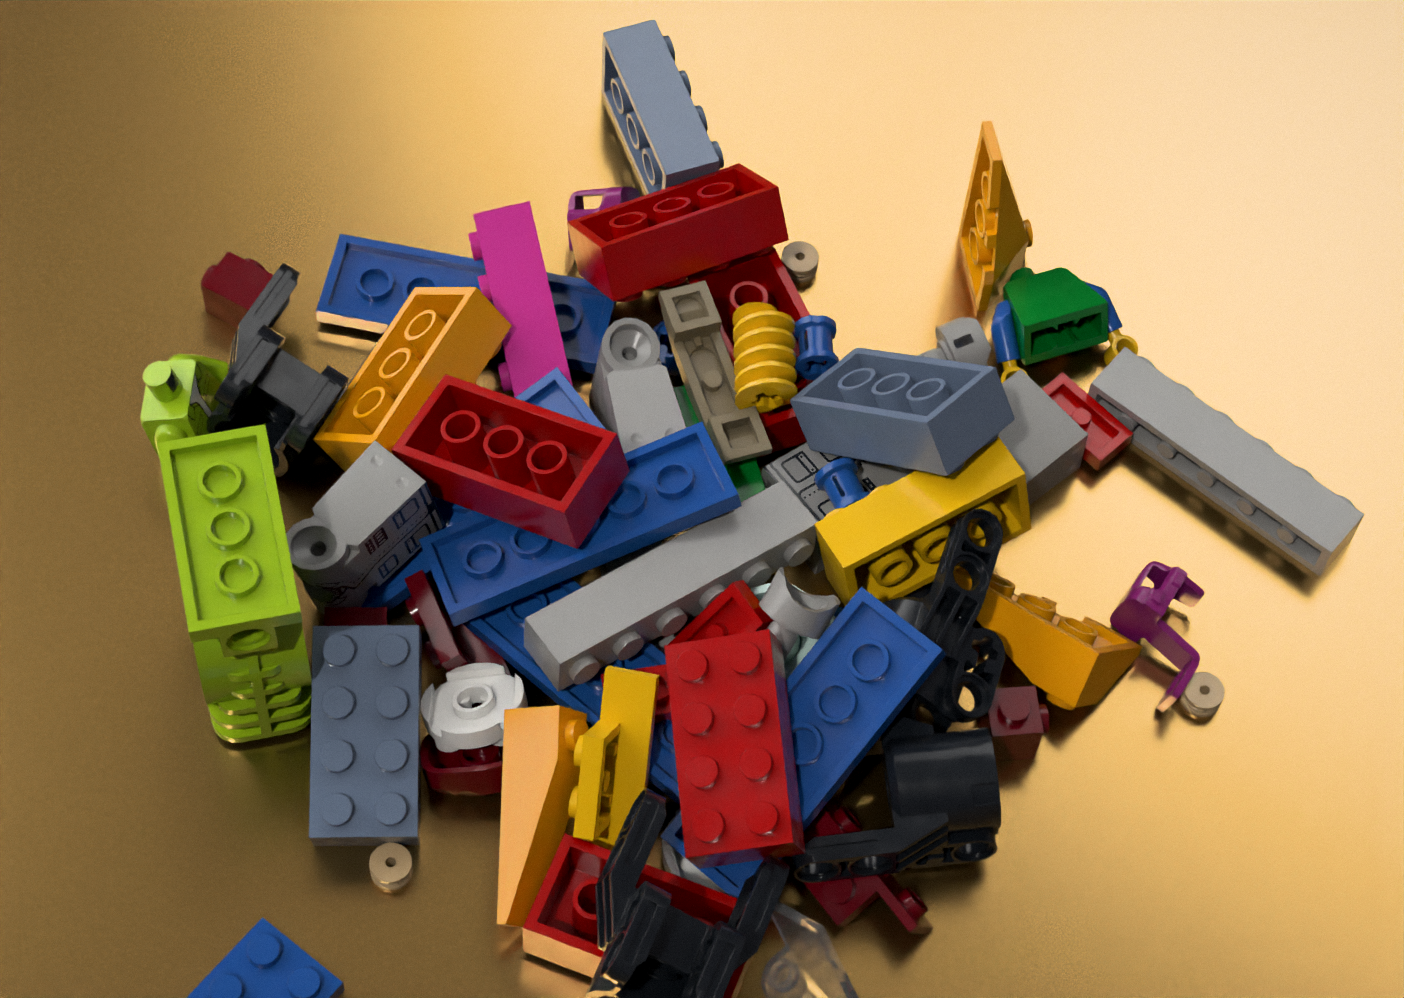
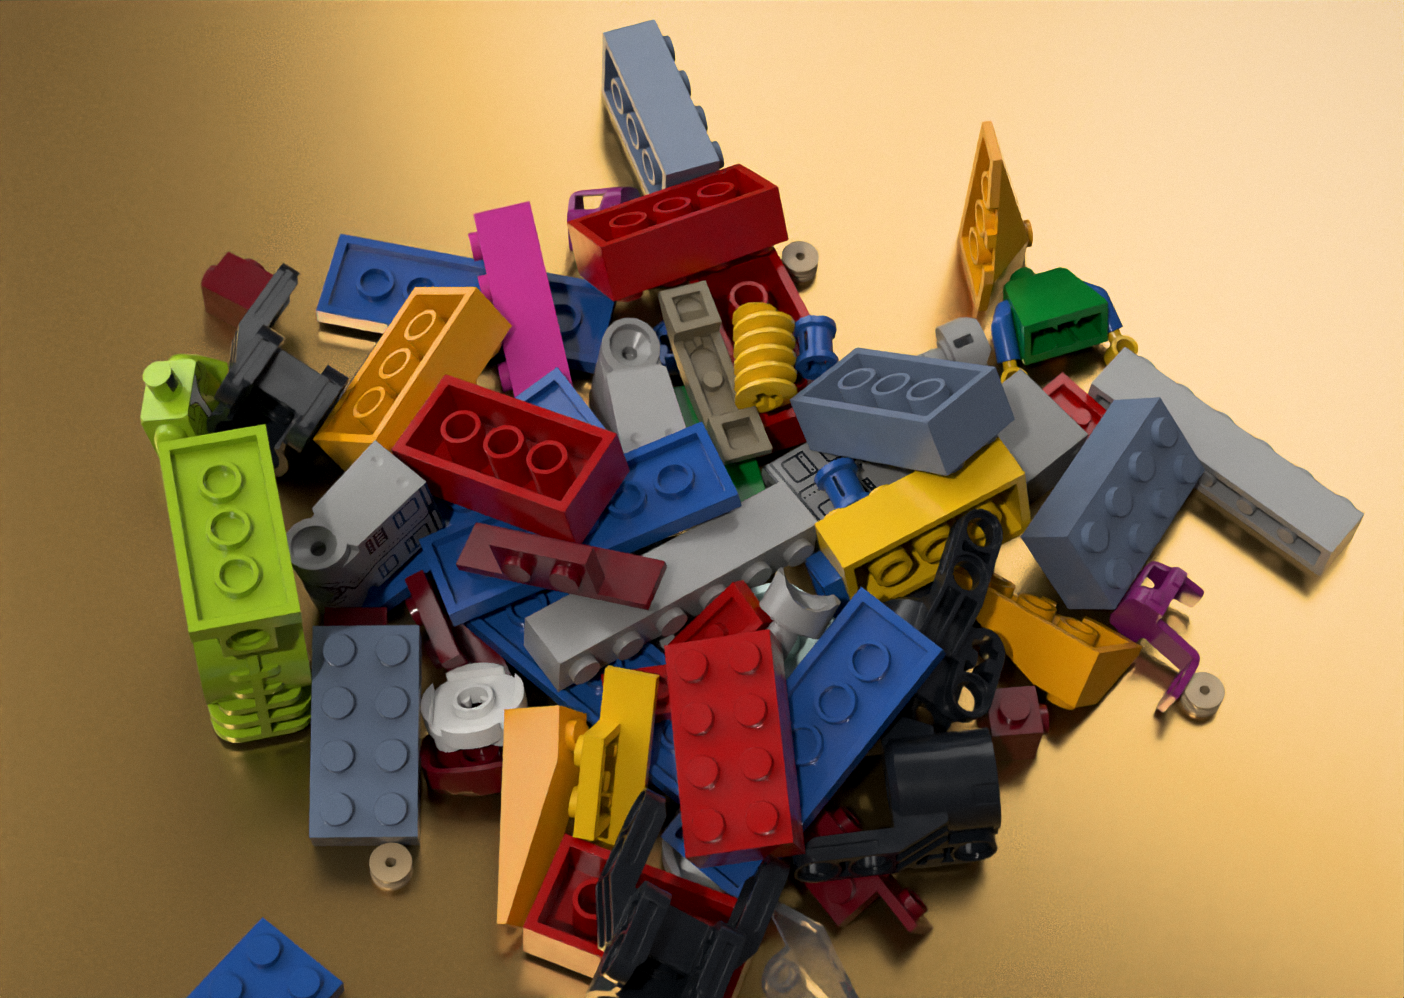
none -> dark red bracket [456,522,667,610]
none -> blue tile [805,551,850,619]
none -> sand blue brick [1021,397,1205,609]

